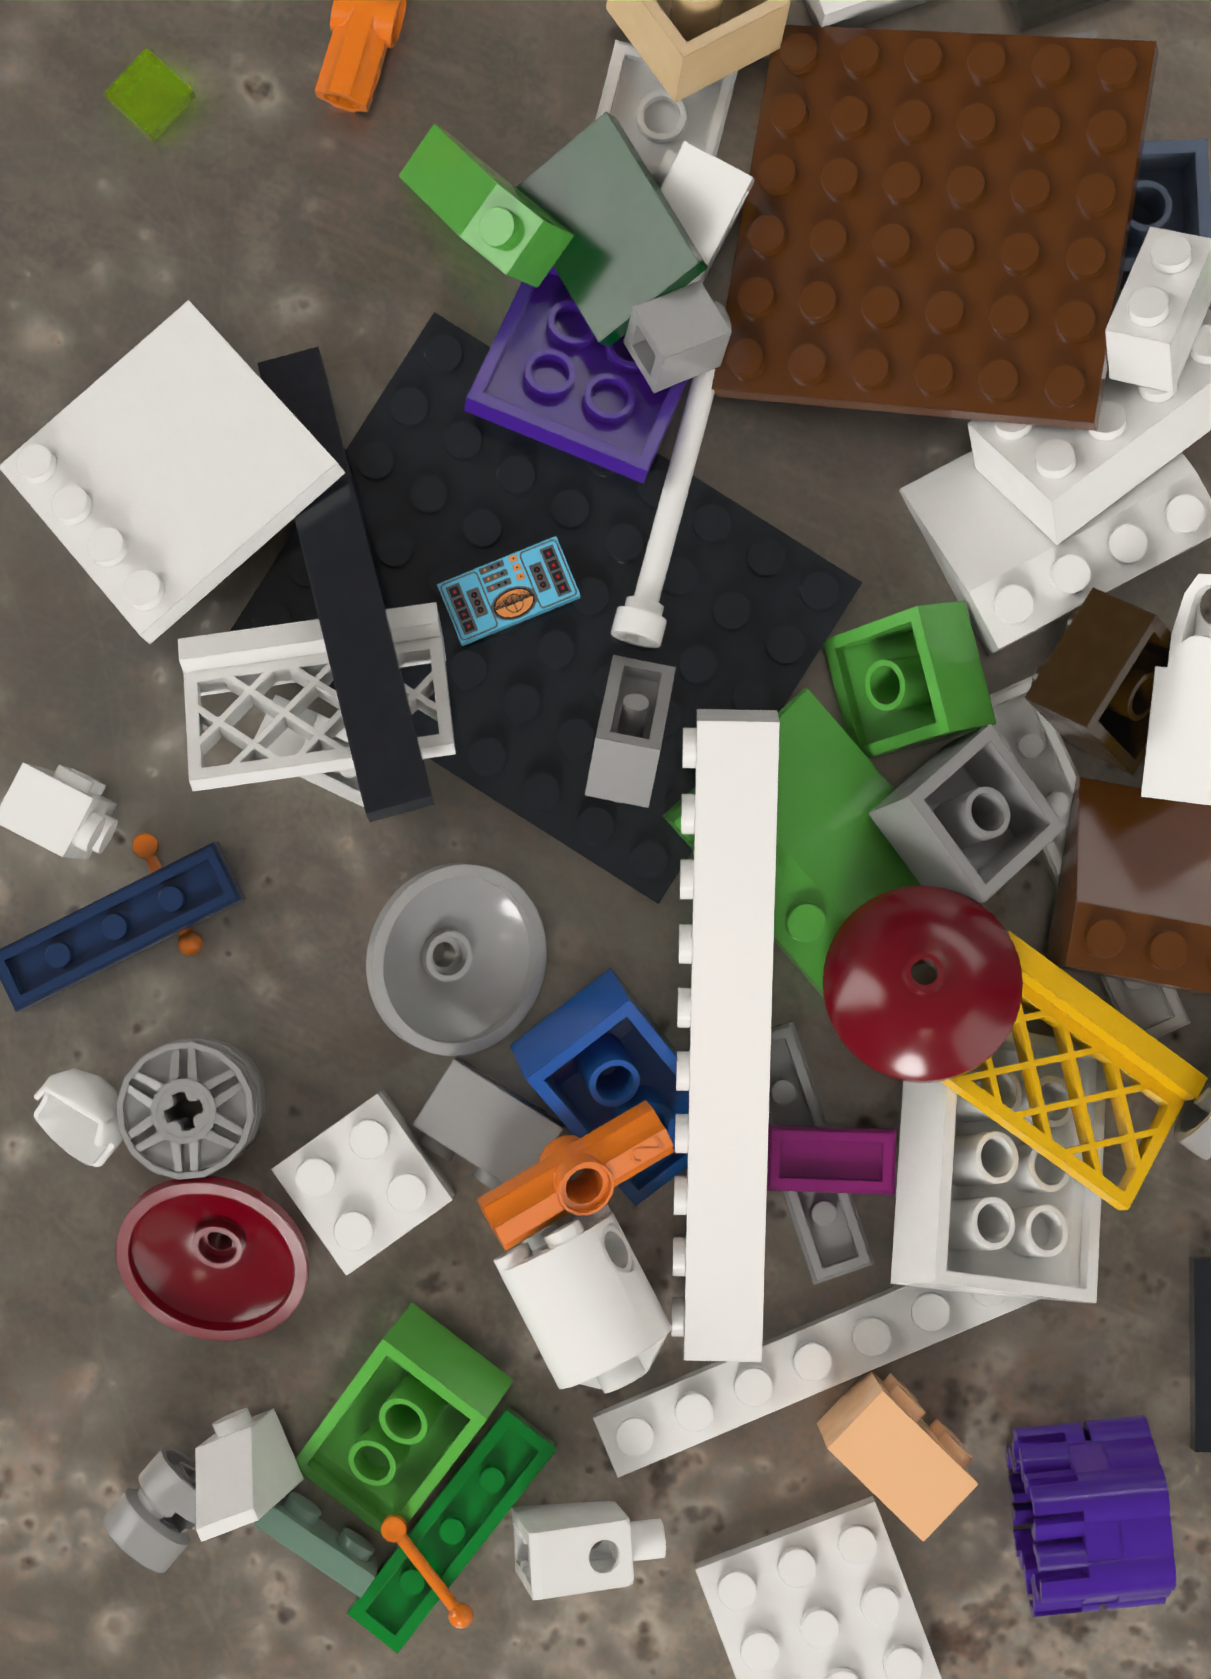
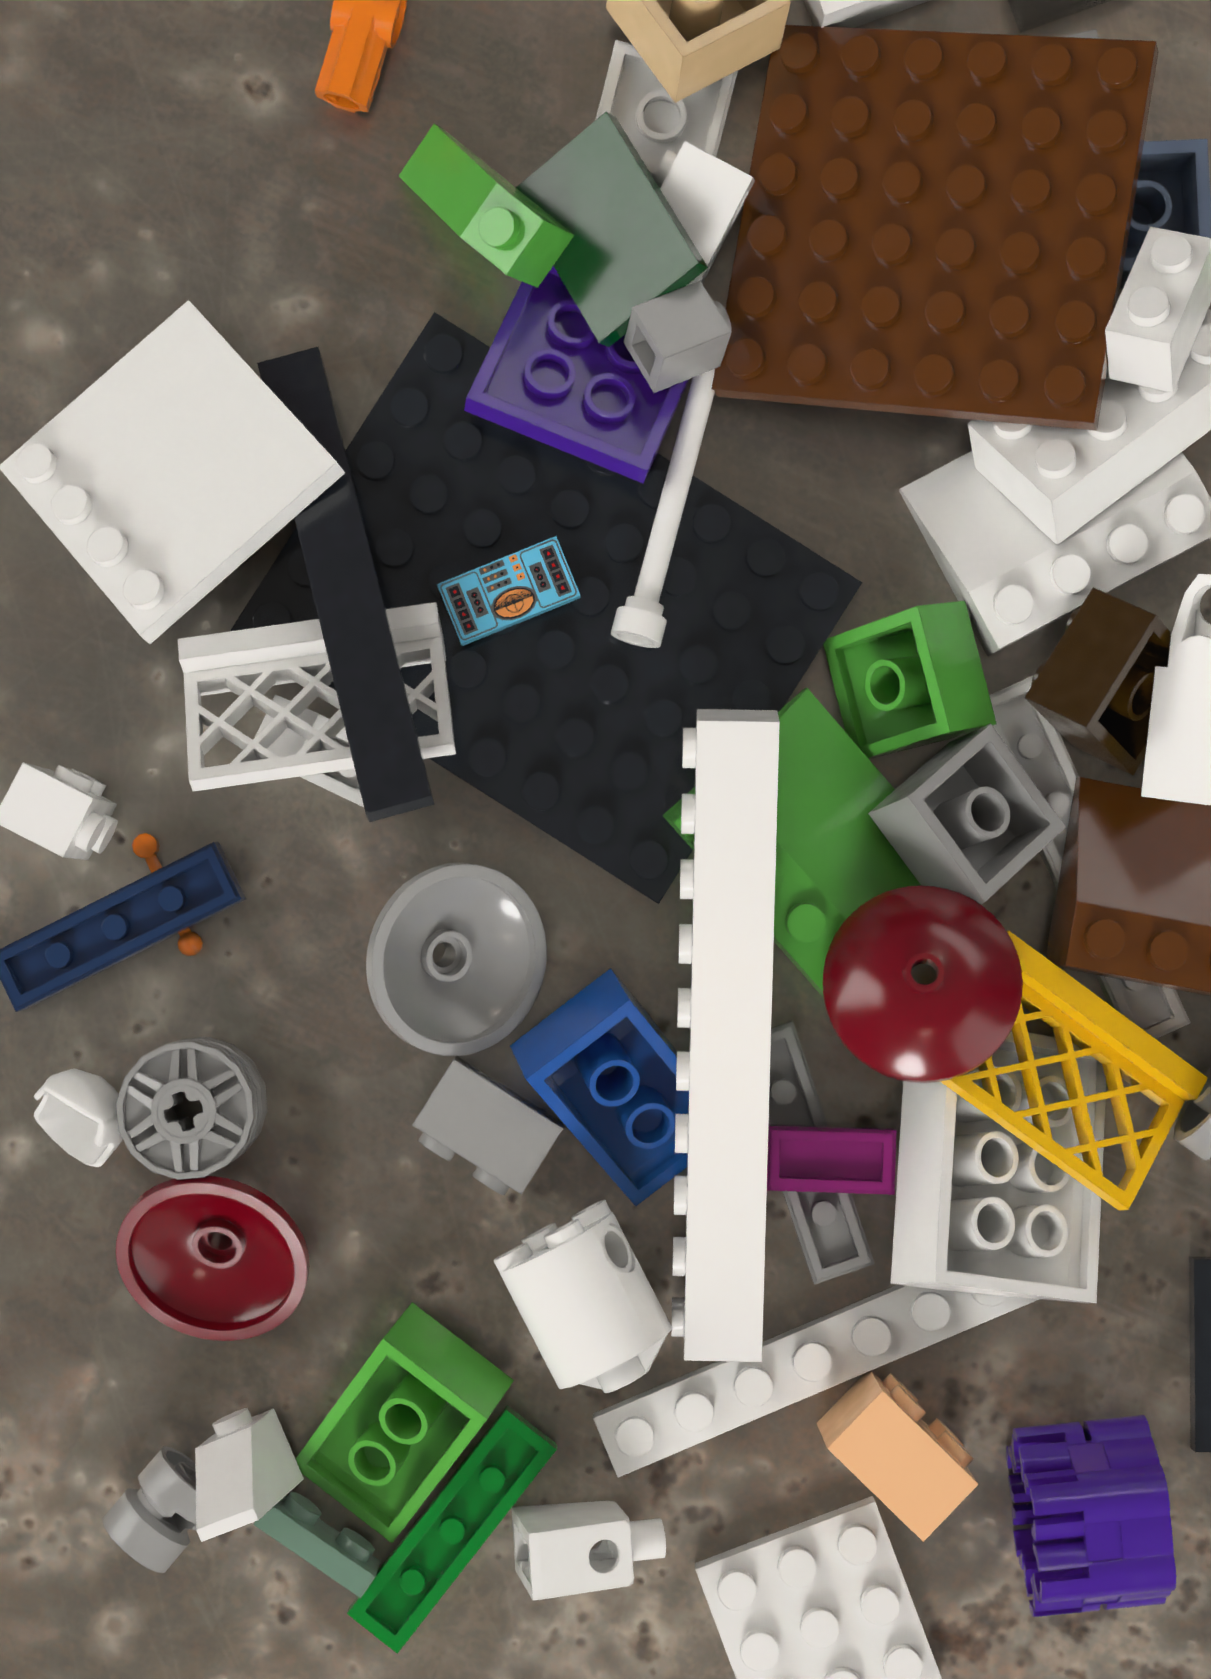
clear neon green tile [103,48,196,142] -> none
white brick [271,1089,457,1276] -> none
orange hinge [381,1514,474,1629] -> none
orange piece [476,1100,674,1251] -> none
light grey slope [585,655,676,808] -> none

